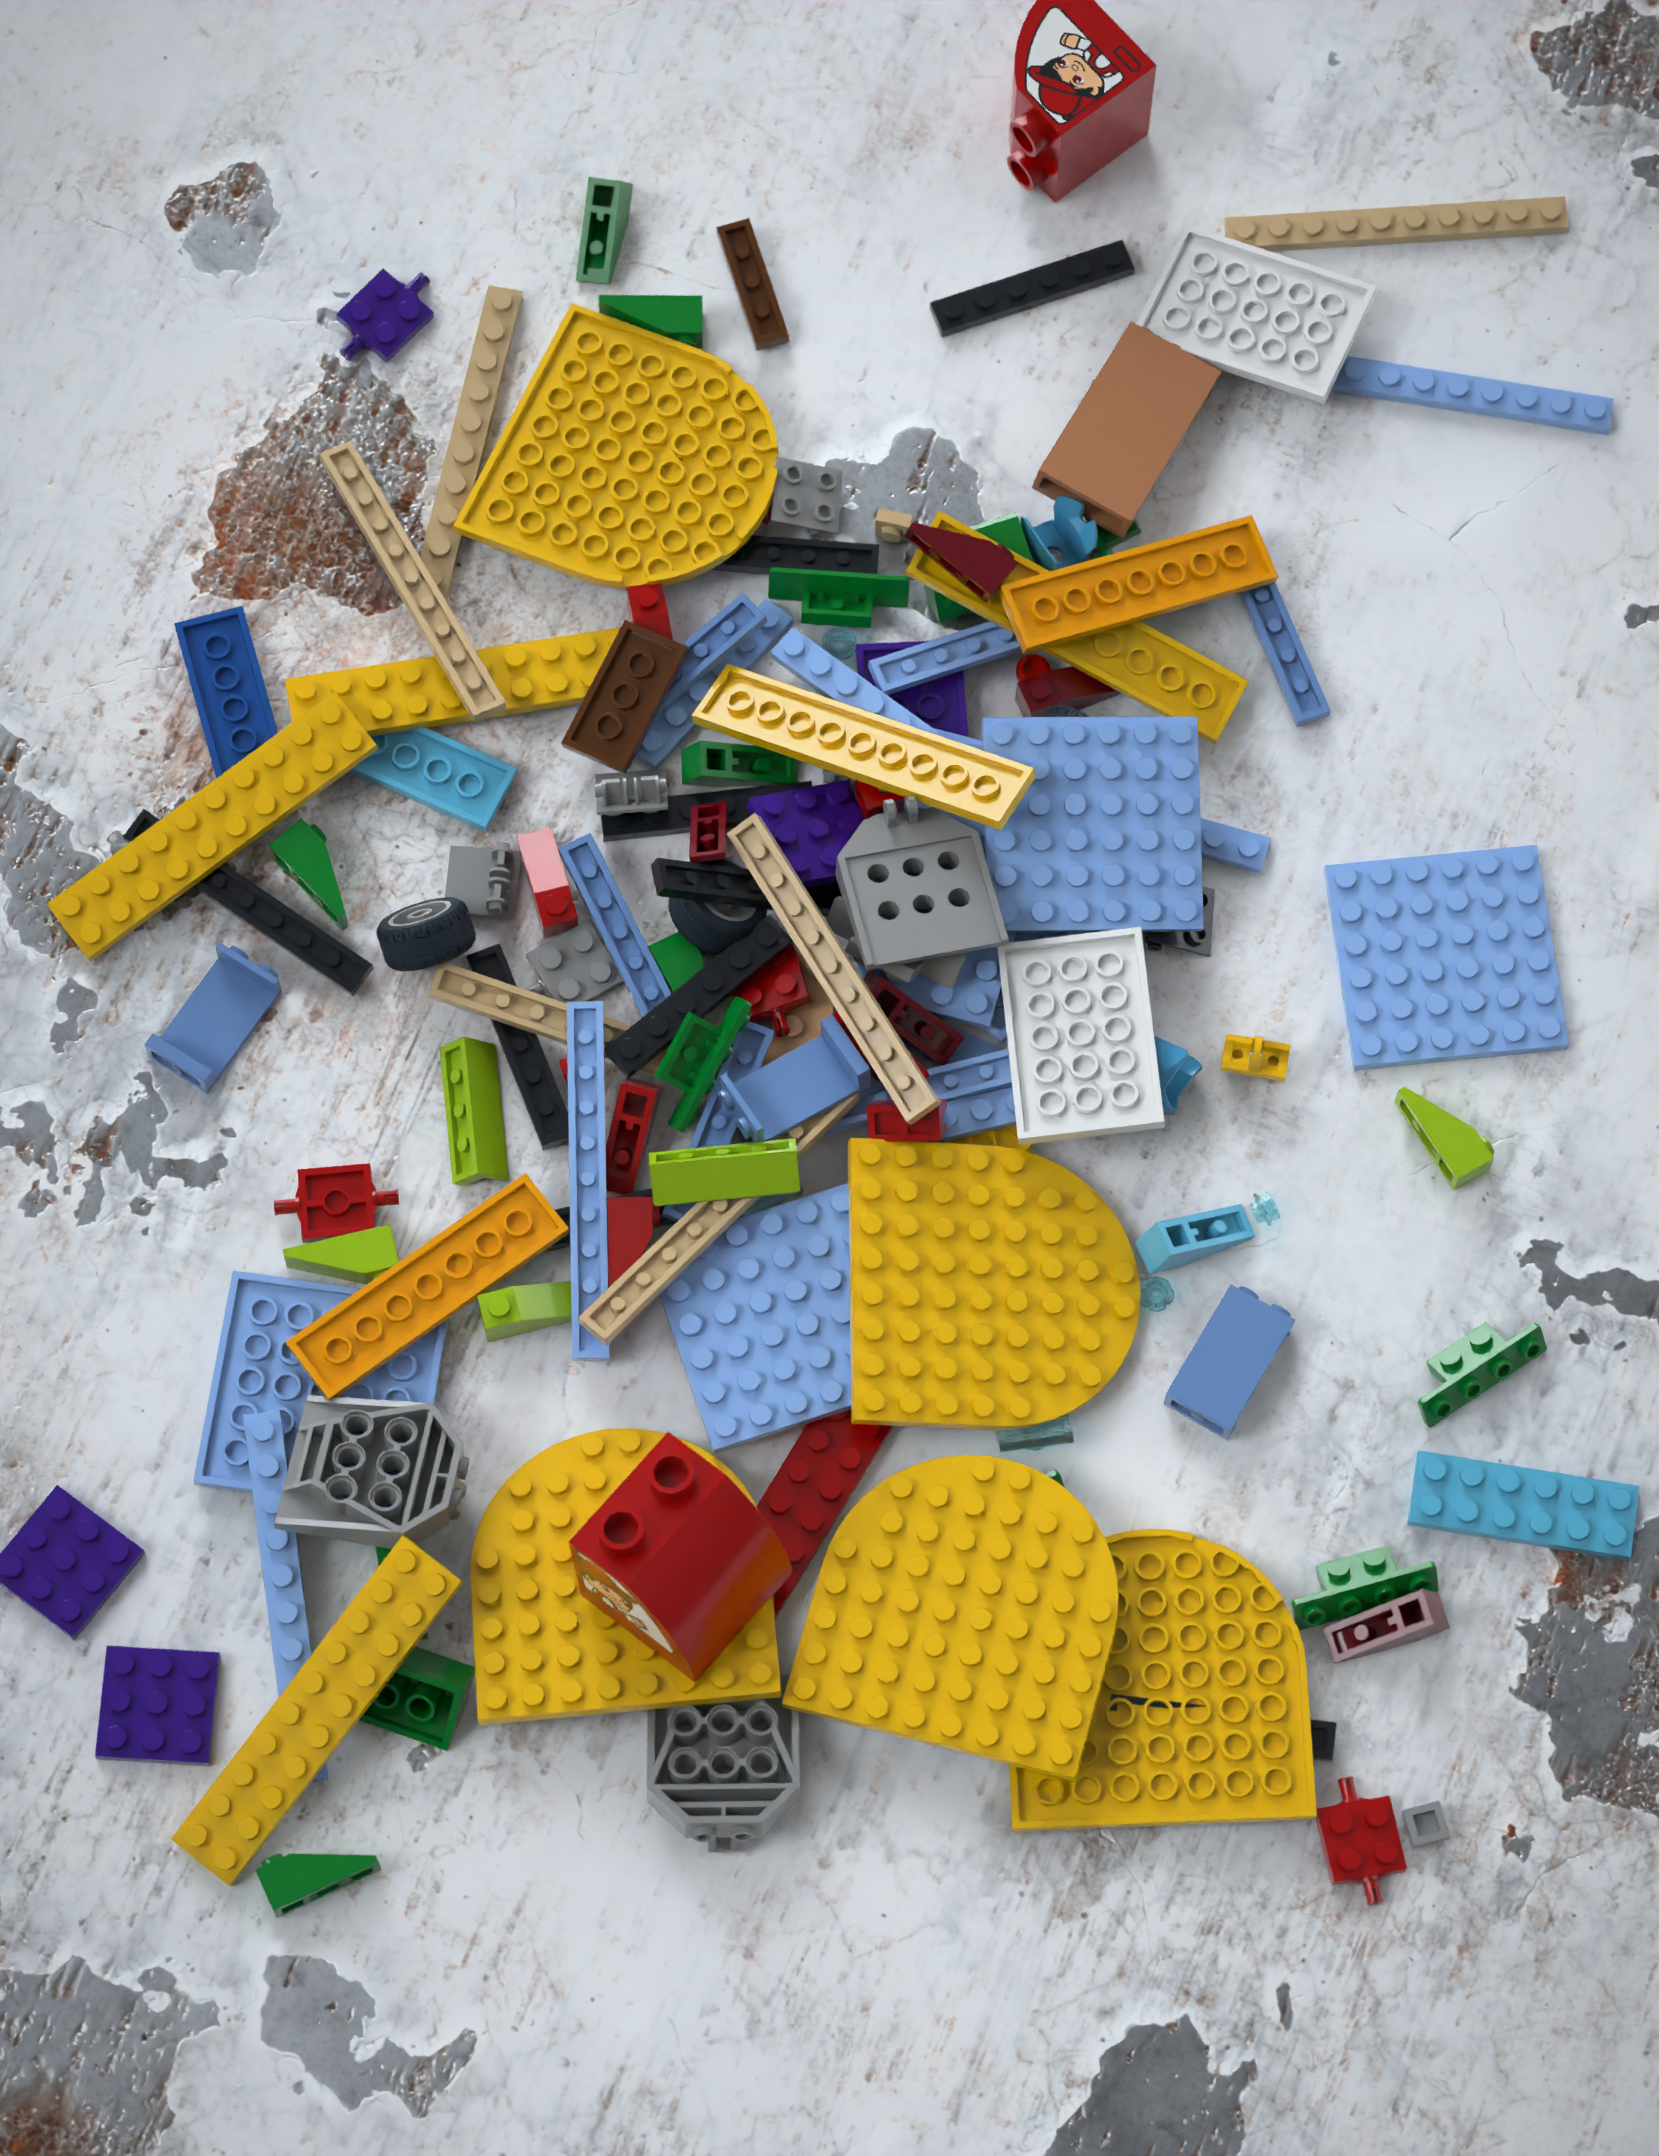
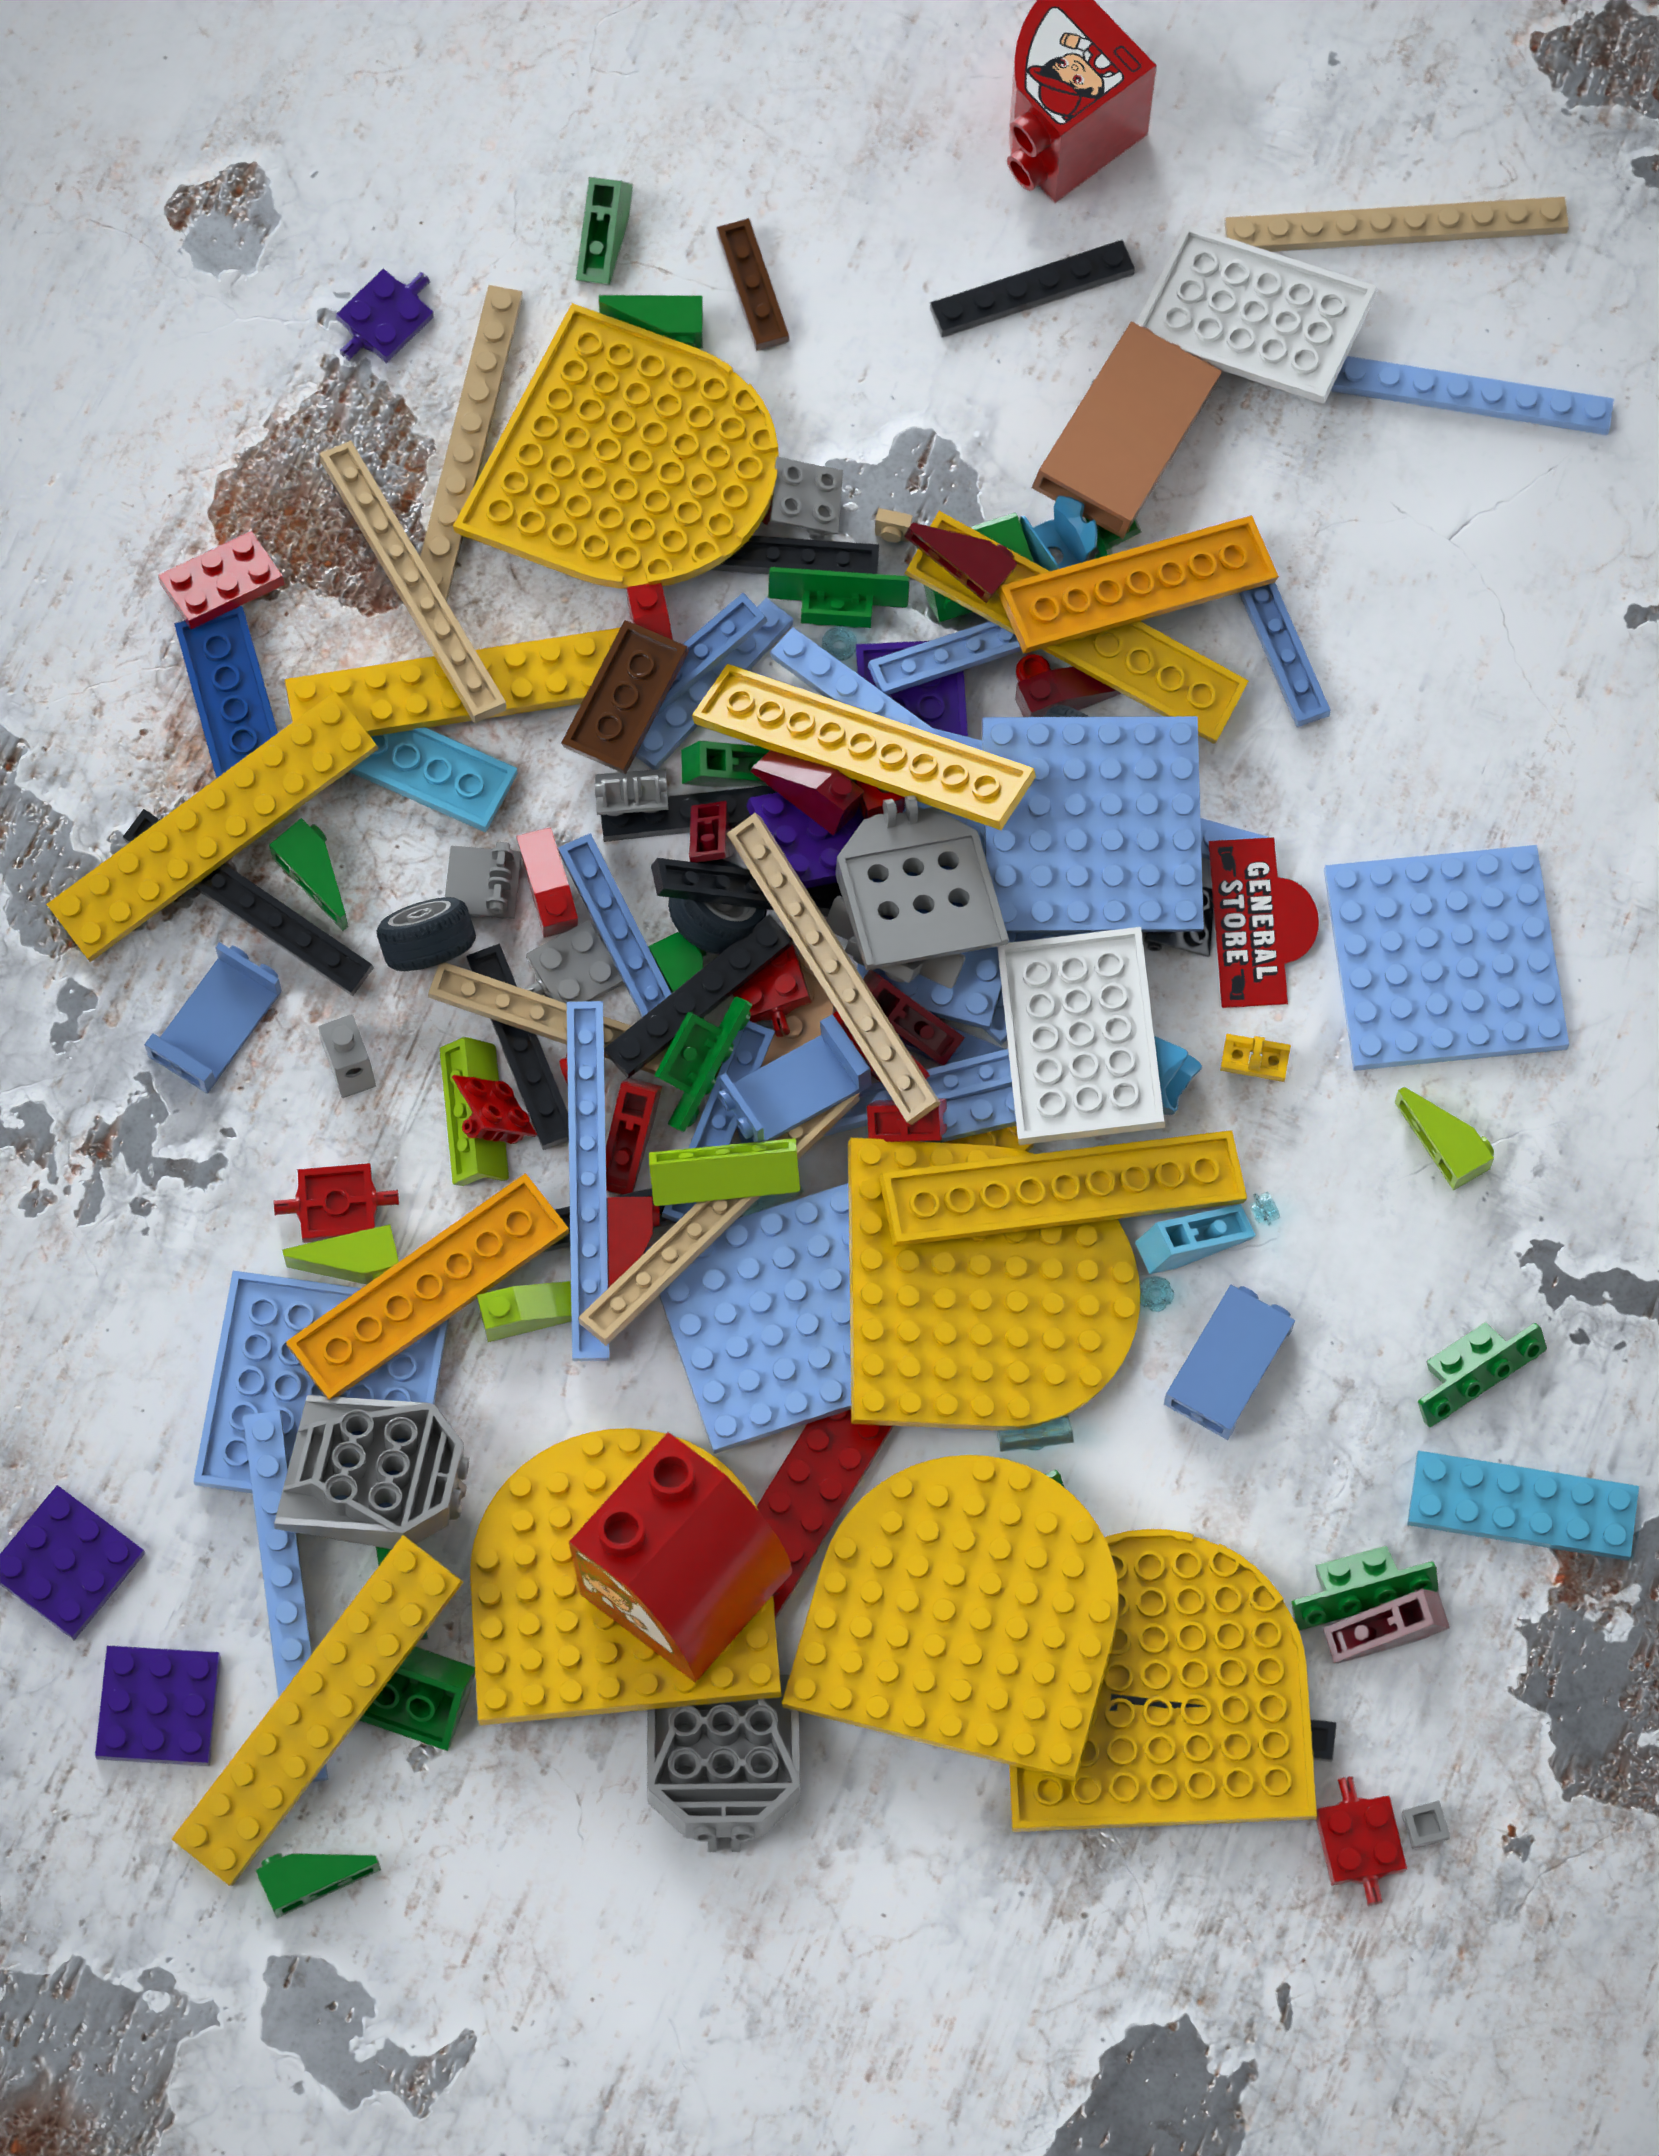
none -> plate [158,531,285,629]
none -> light grey torso [318,1015,376,1098]
none -> red hinge [452,1075,537,1144]
none -> dark red slope [750,750,865,836]
none -> yellow plate [880,1130,1247,1247]
none -> red sticker [1209,837,1319,1008]

